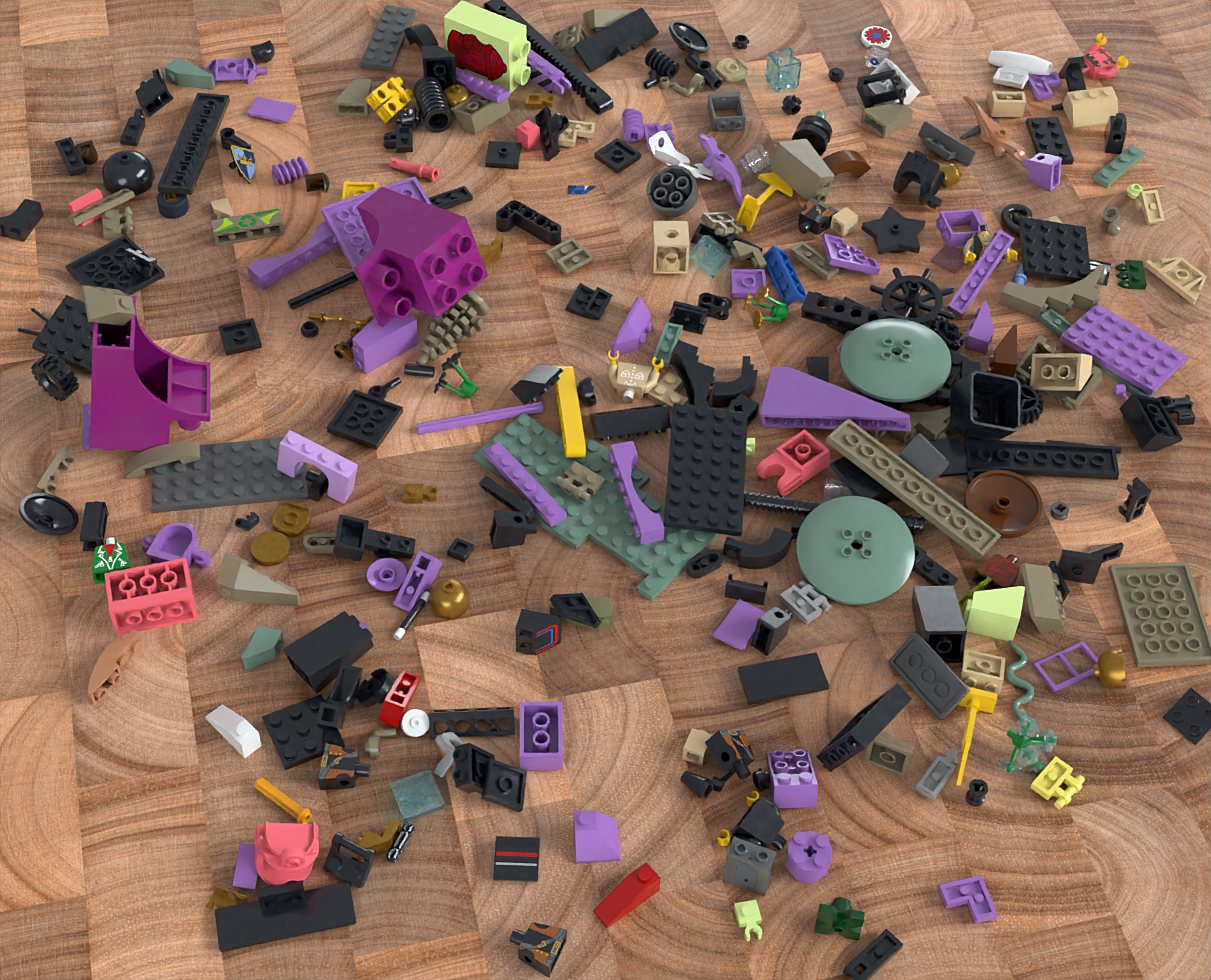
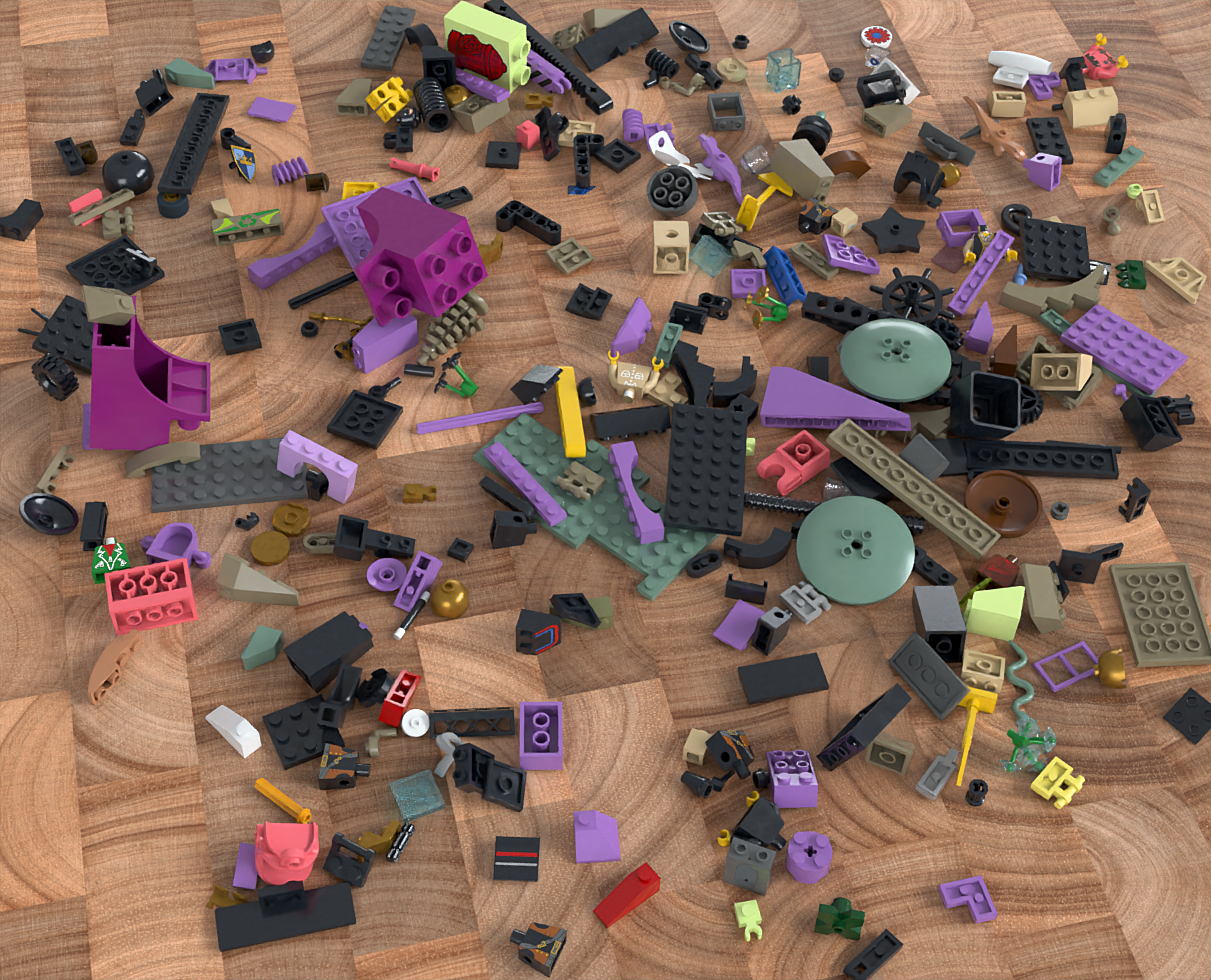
none -> black beam [573,134,604,189]

